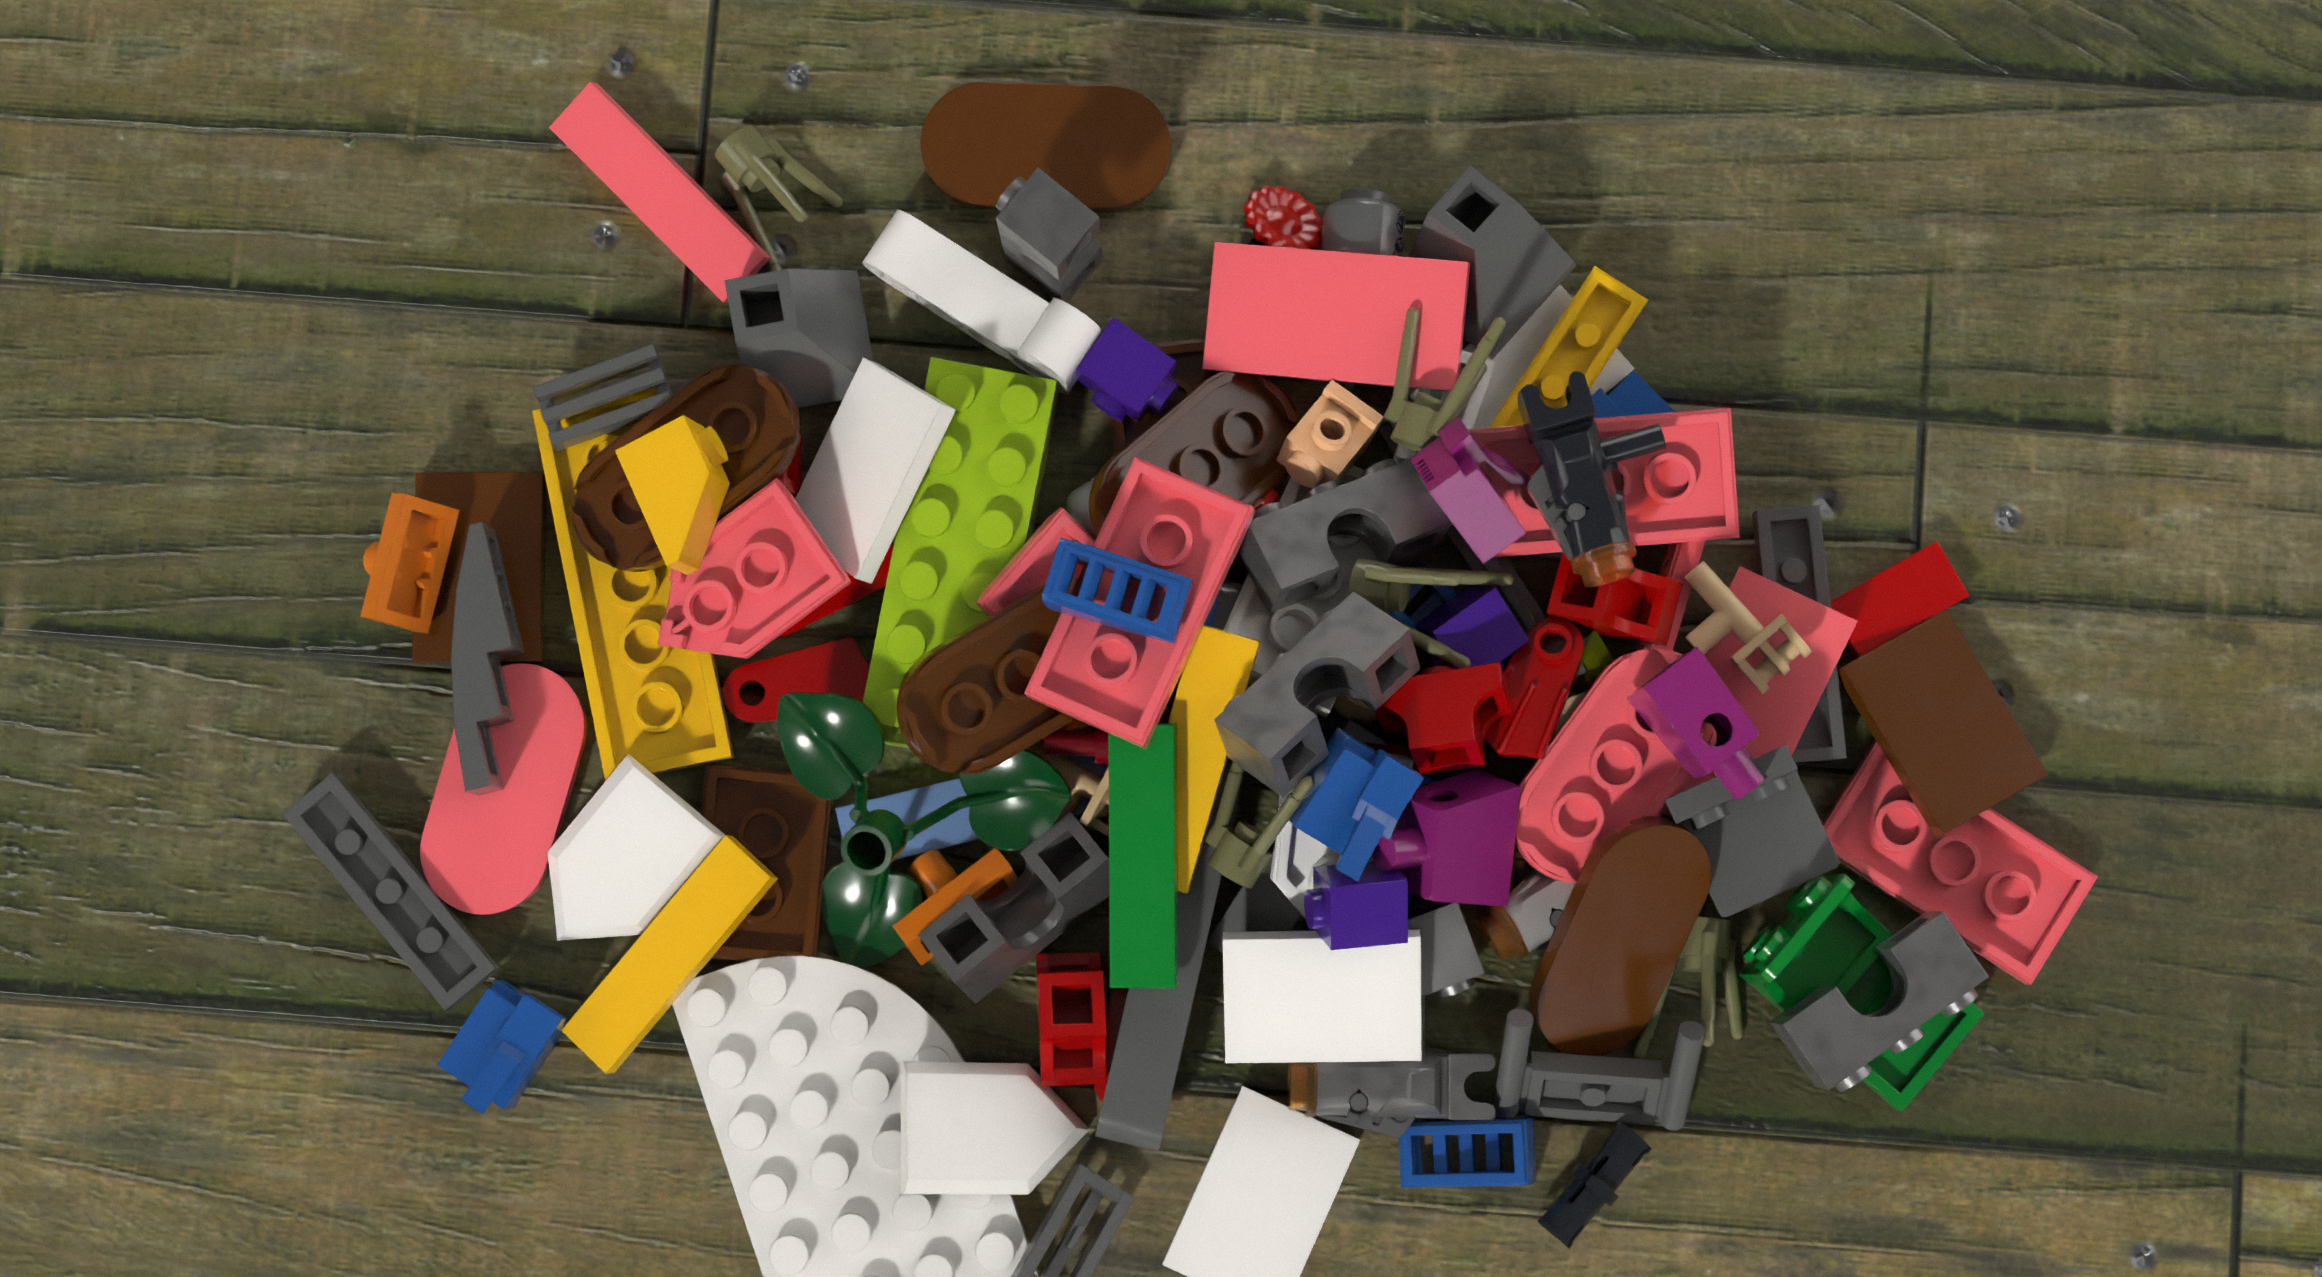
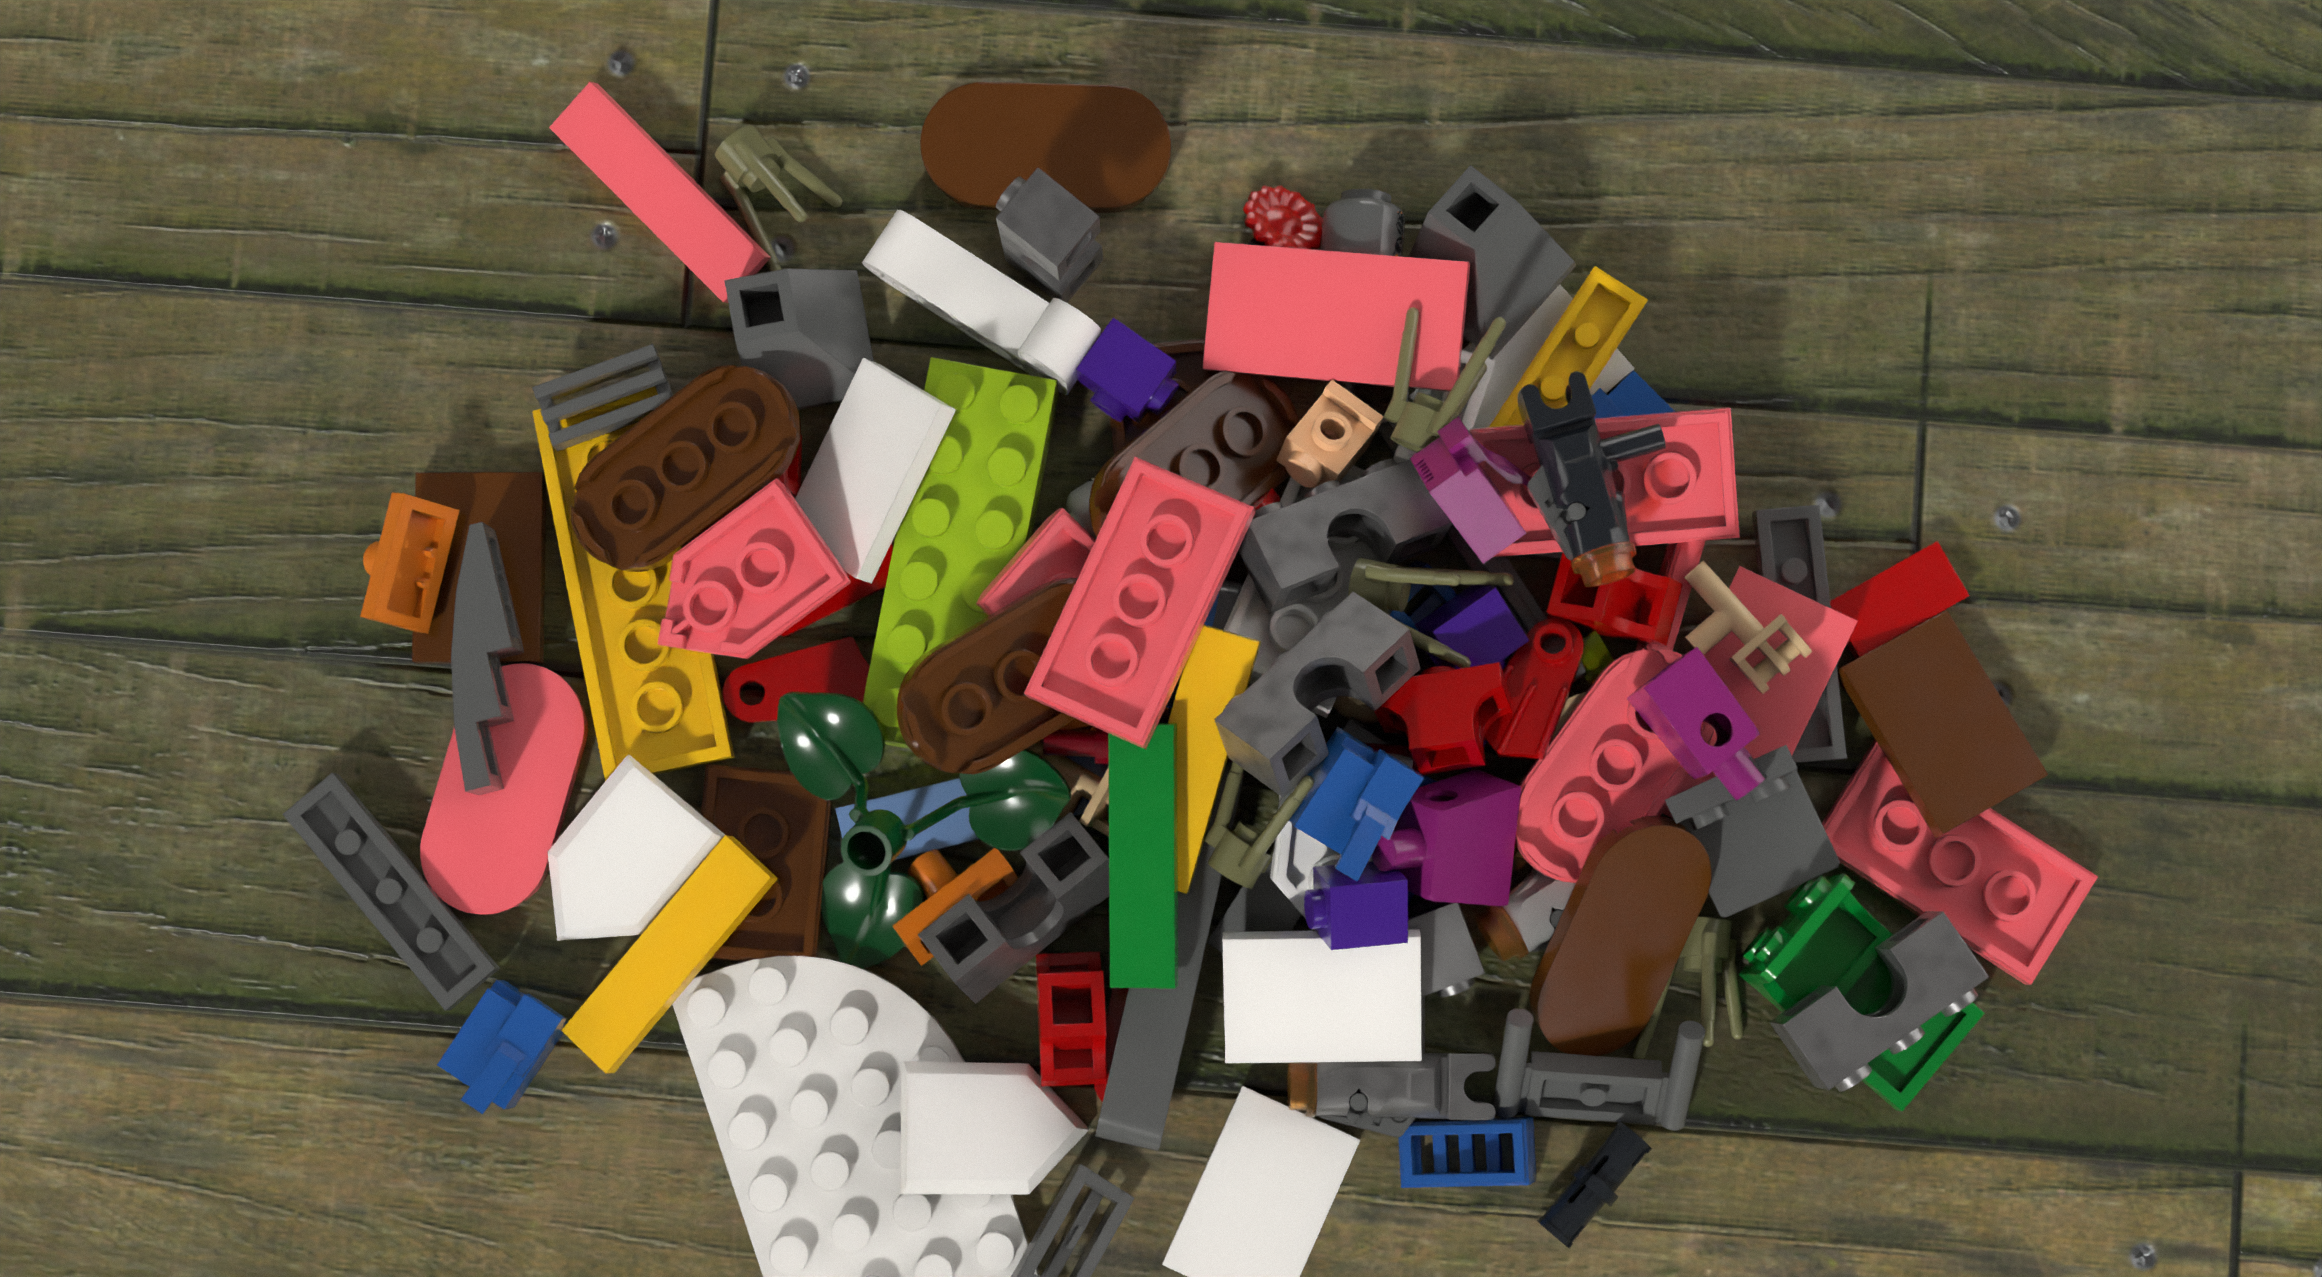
yellow slope [615,415,730,575] -> none
blue slope [1042,538,1193,644] -> none

